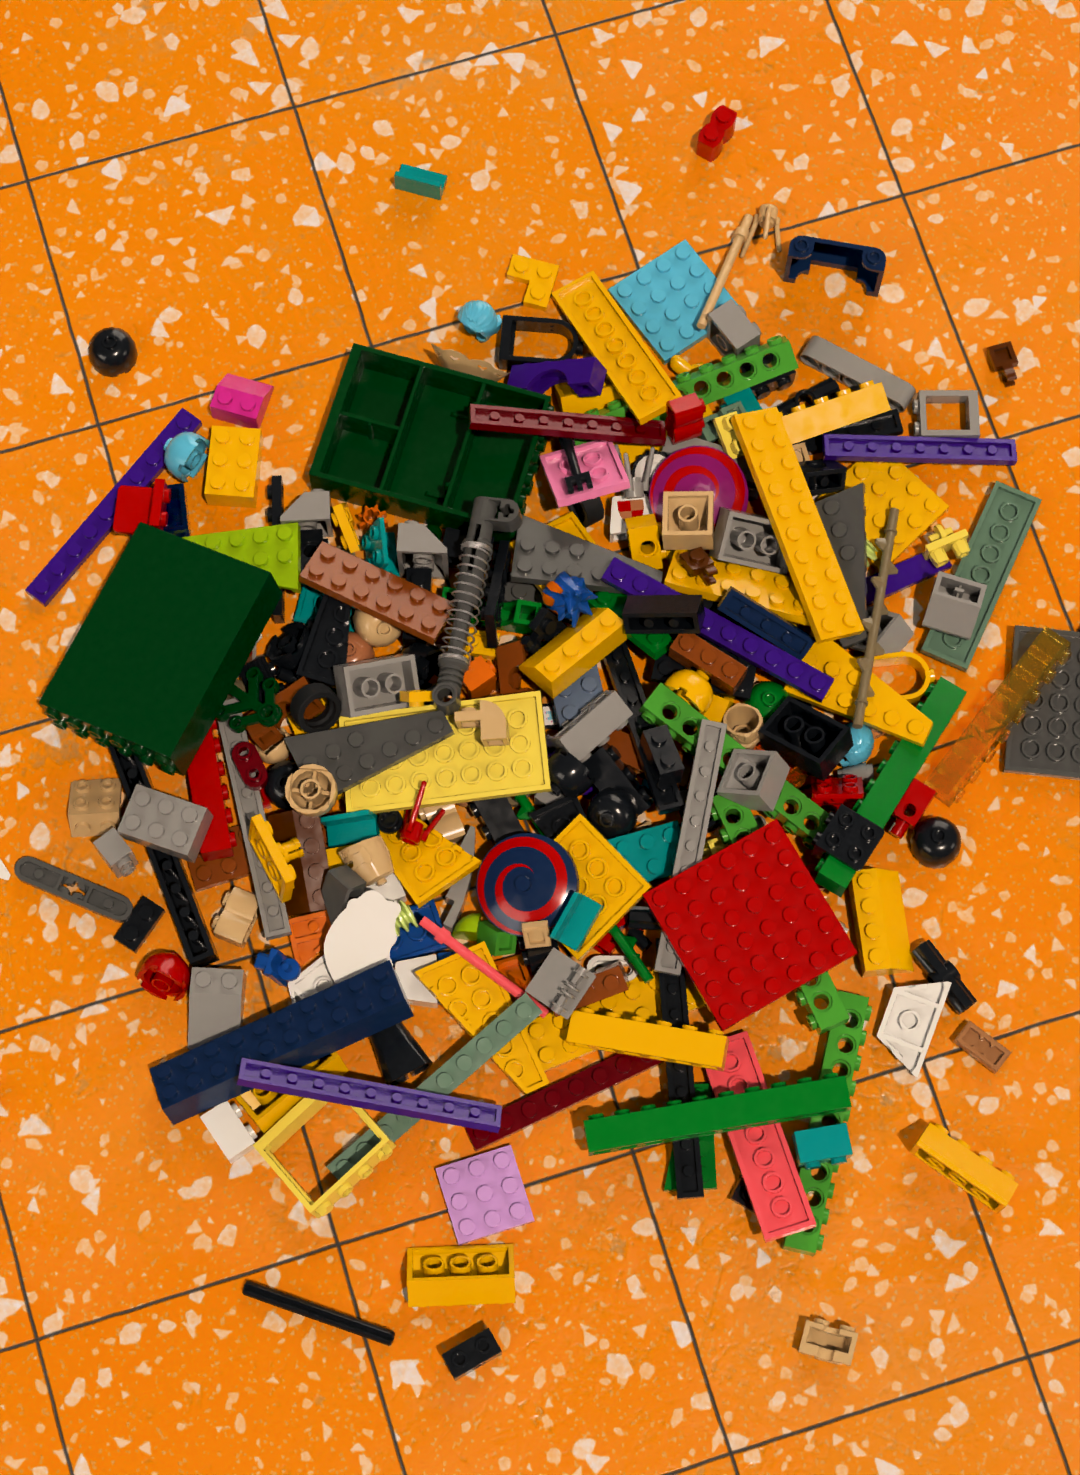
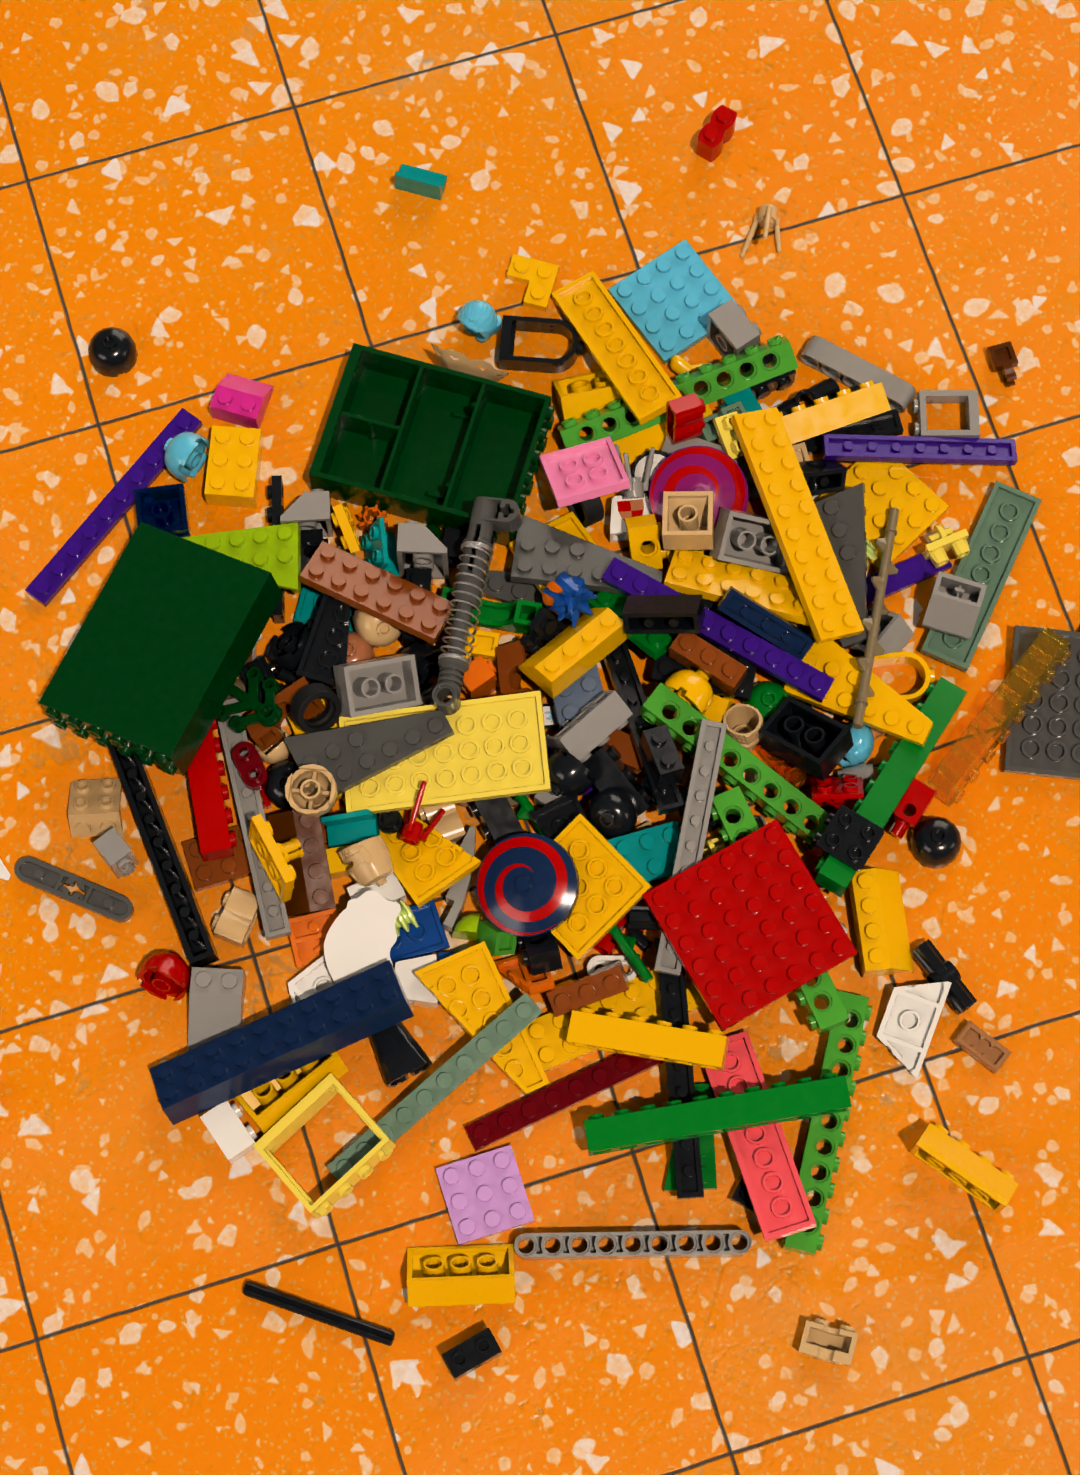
red bracket [113,479,171,535] -> none
black plate [114,896,165,954] -> none
light grey brick [117,784,214,863] -> none
dark purple plate [237,1058,502,1133] -> none
blue hips [254,948,301,987] -> none
dark grey slope [321,864,367,925] -> none
yellow plate [399,690,433,707] -> none
coral bar [419,916,549,1018] -> none
tan brick [454,700,510,747] -> none
dark red plate [469,404,666,446] -> none
black wing [481,540,511,648] -> none
dark purple arch [507,356,607,397] -> none
tan tile [522,920,551,949] -> none
light grey hinge [525,947,597,1020] -> none
teal panel [550,891,604,952] -> none
black hinge [559,437,593,494] -> none
reddish brown plate [679,547,718,586] -> none
tan bar [697,214,753,329] -> none
light grey slope [716,749,790,812] -> none
dark blue windscreen [783,236,886,297] -> none
teal brick [792,1123,853,1170] -> none
none -> light grey beam [514,1230,752,1261]

